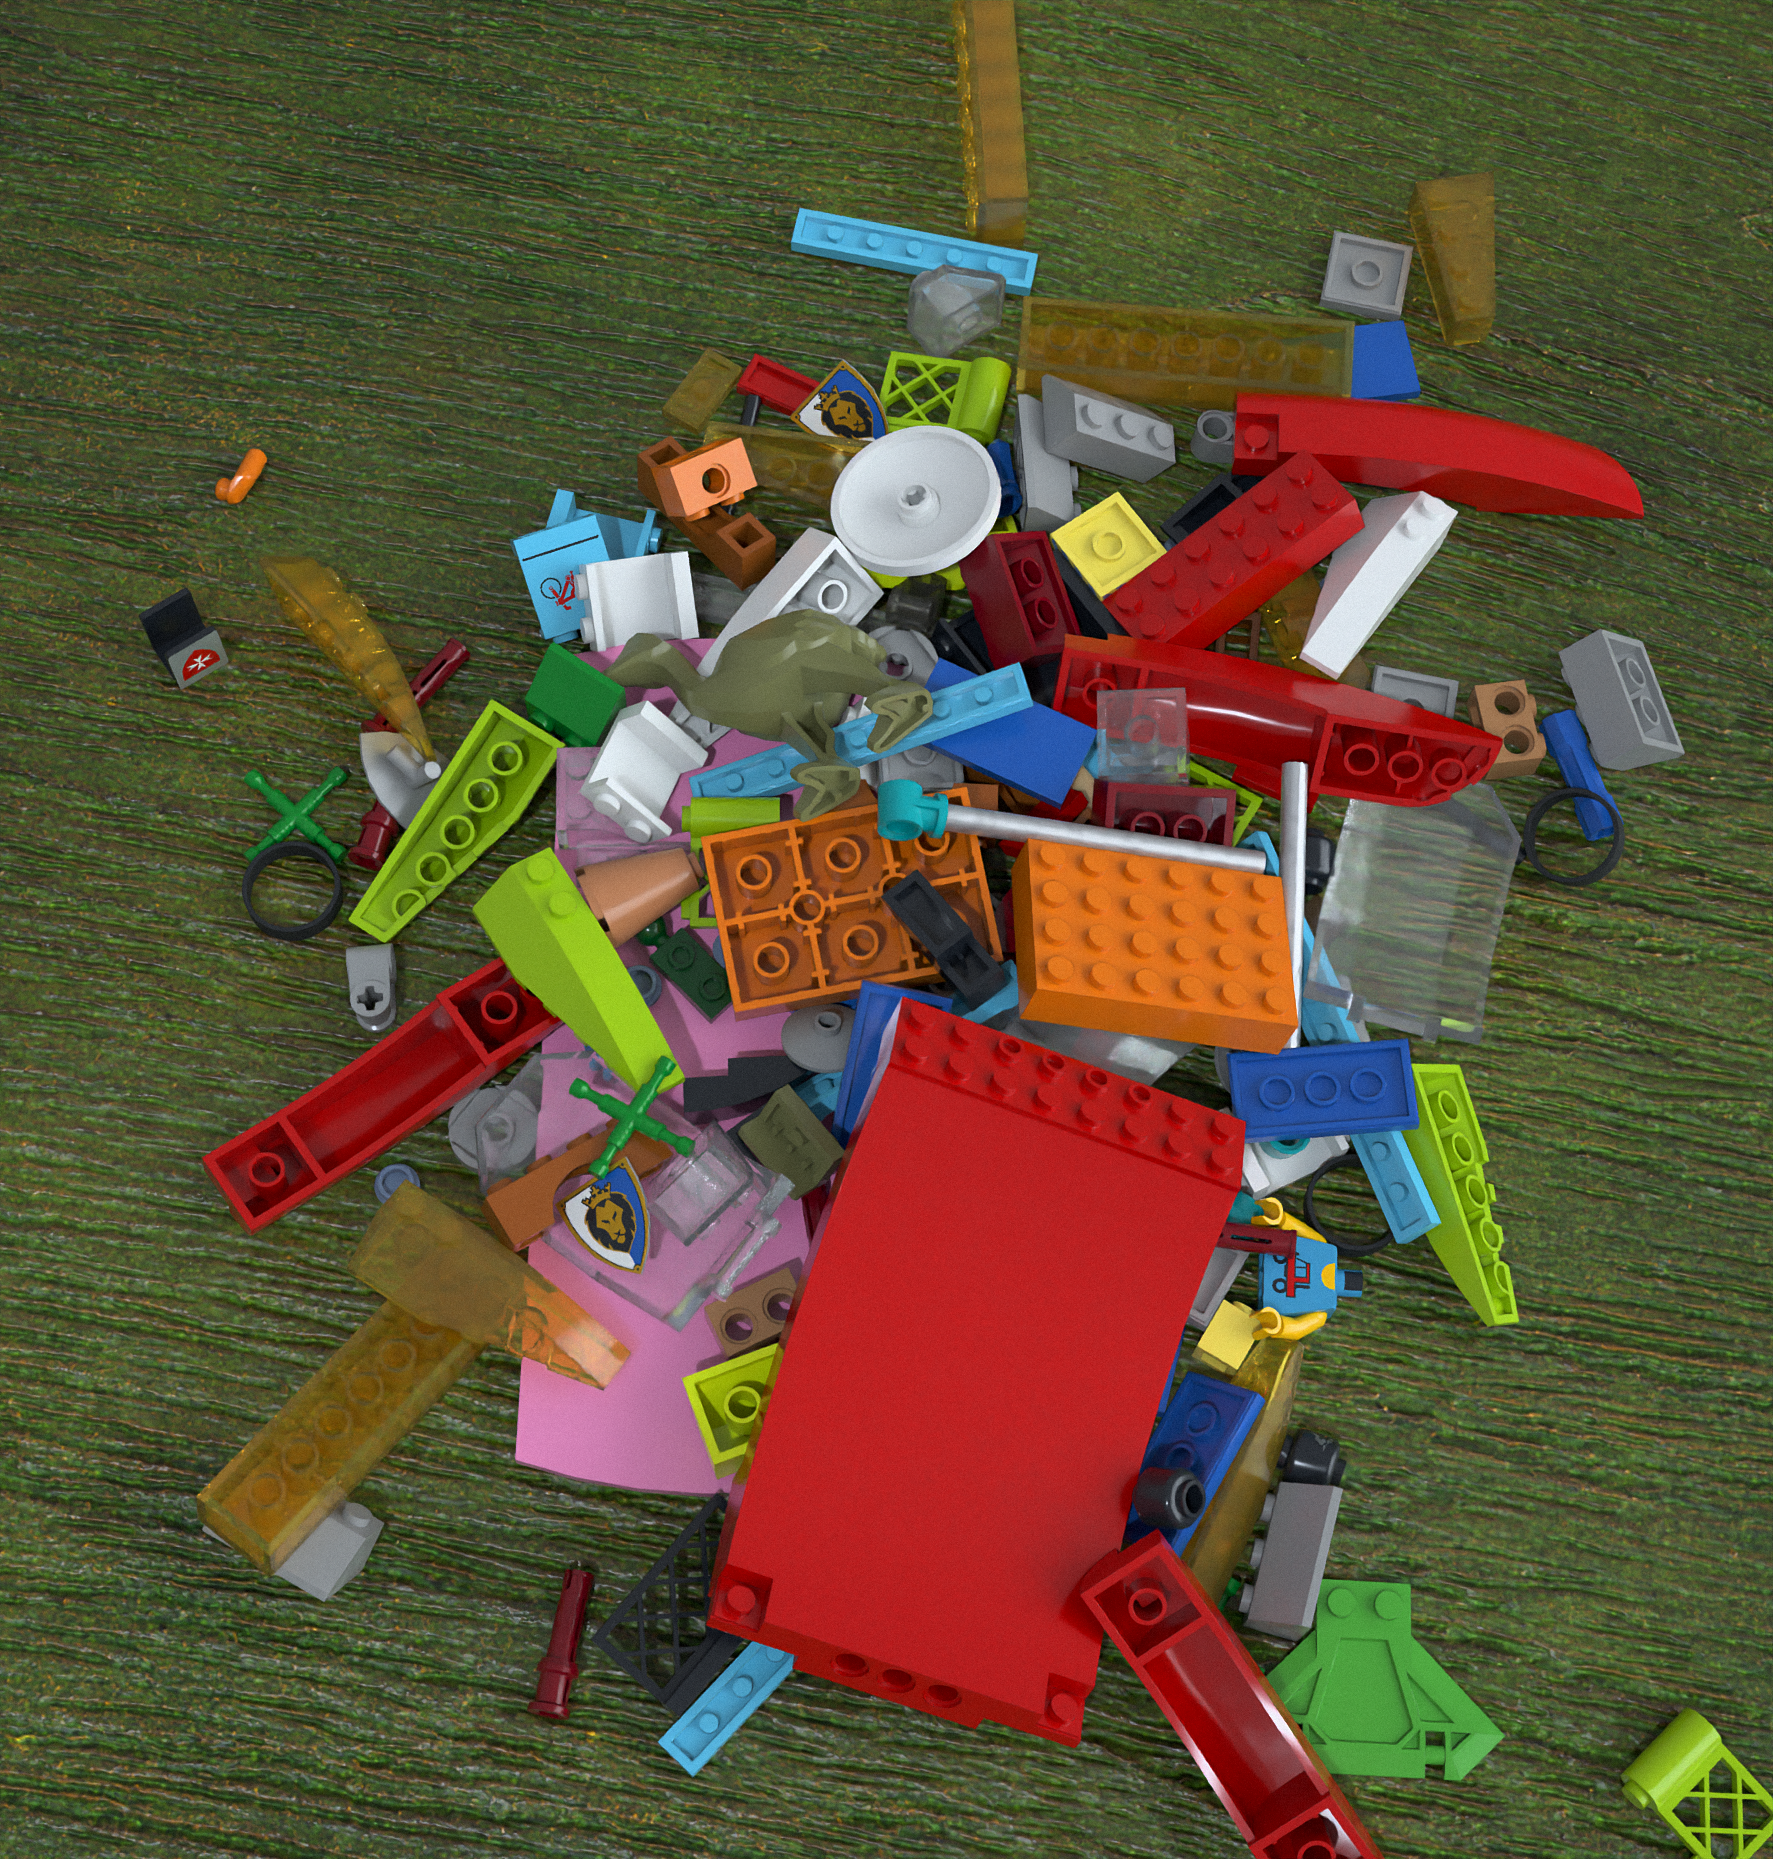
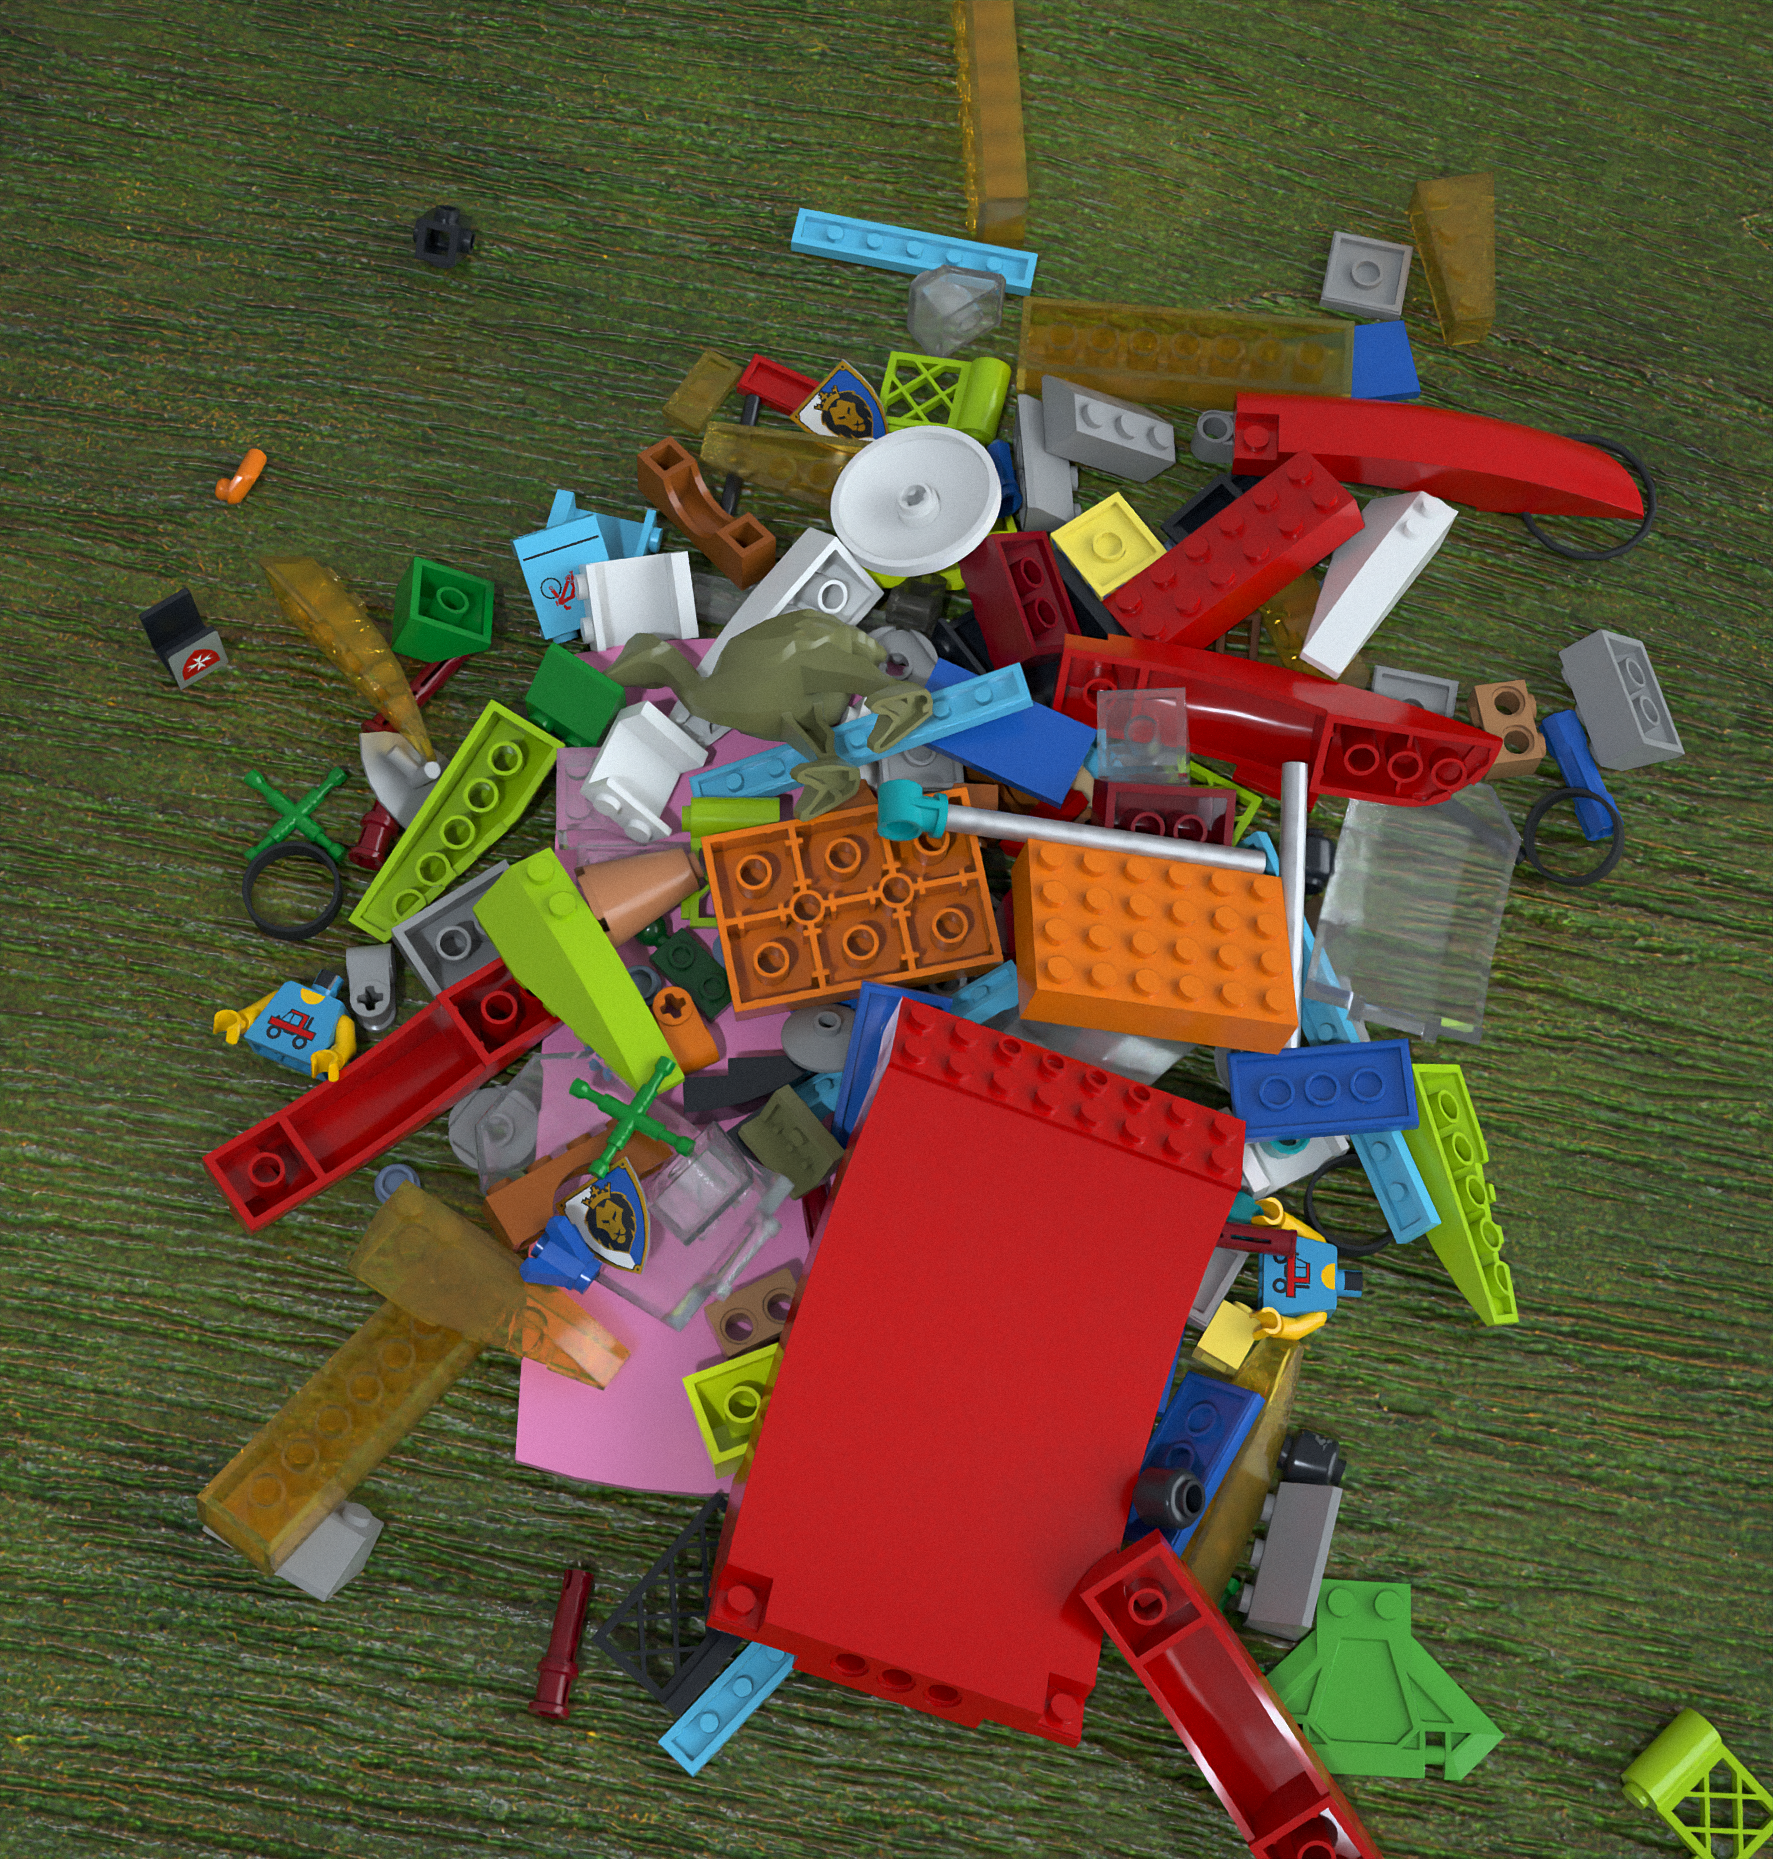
orange brick [651,437,757,521] -> none
black slope [881,869,1008,1012] -> none
none -> torso [212,969,357,1082]
none -> green slope [391,556,495,663]
none -> light grey slope [391,859,510,999]
none -> black brick [413,205,476,268]
none -> blue rock [519,1216,603,1295]
none -> orange piece [652,986,721,1076]
none -> black piece [1520,434,1657,561]

